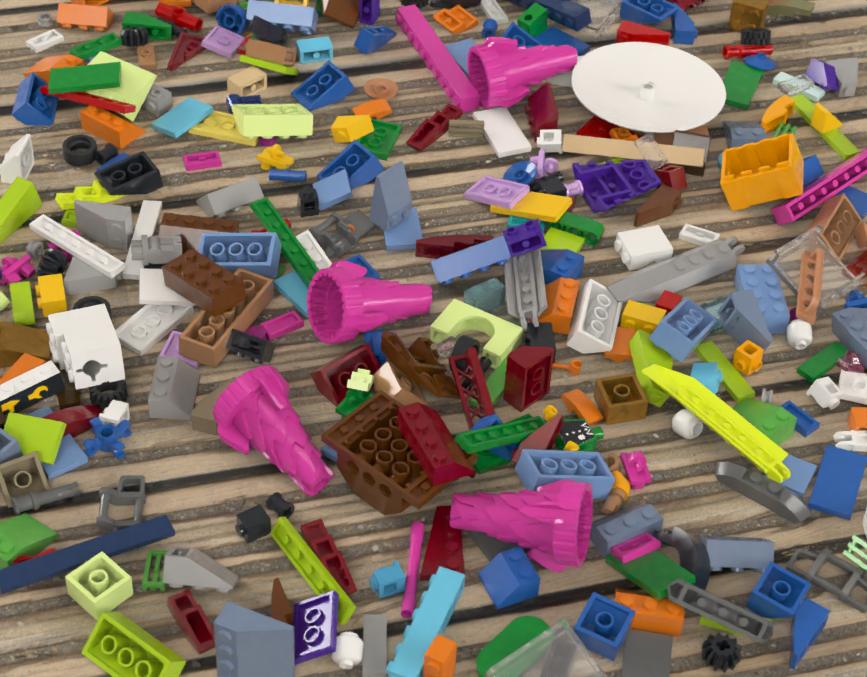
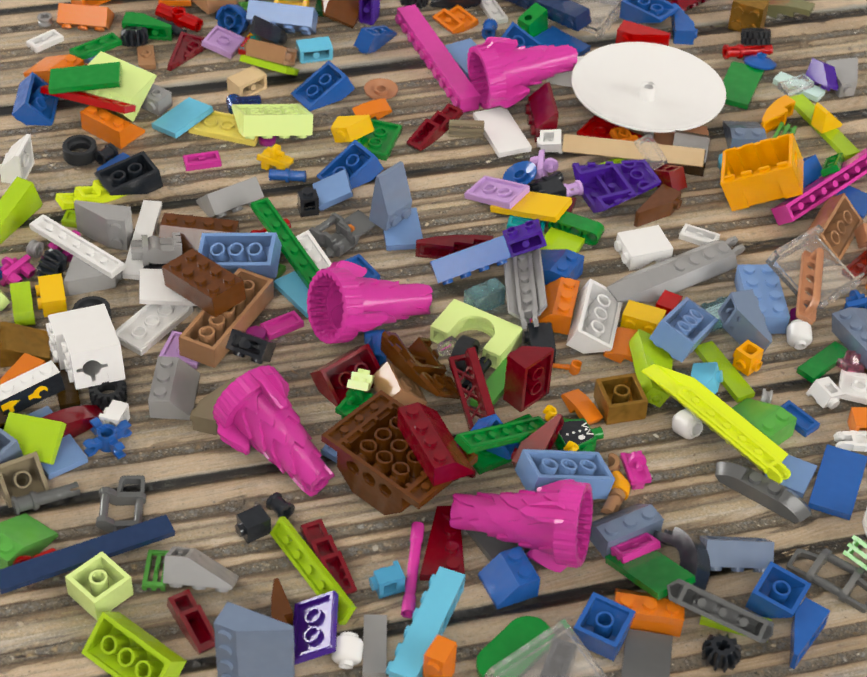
none -> green tile [821,152,845,177]

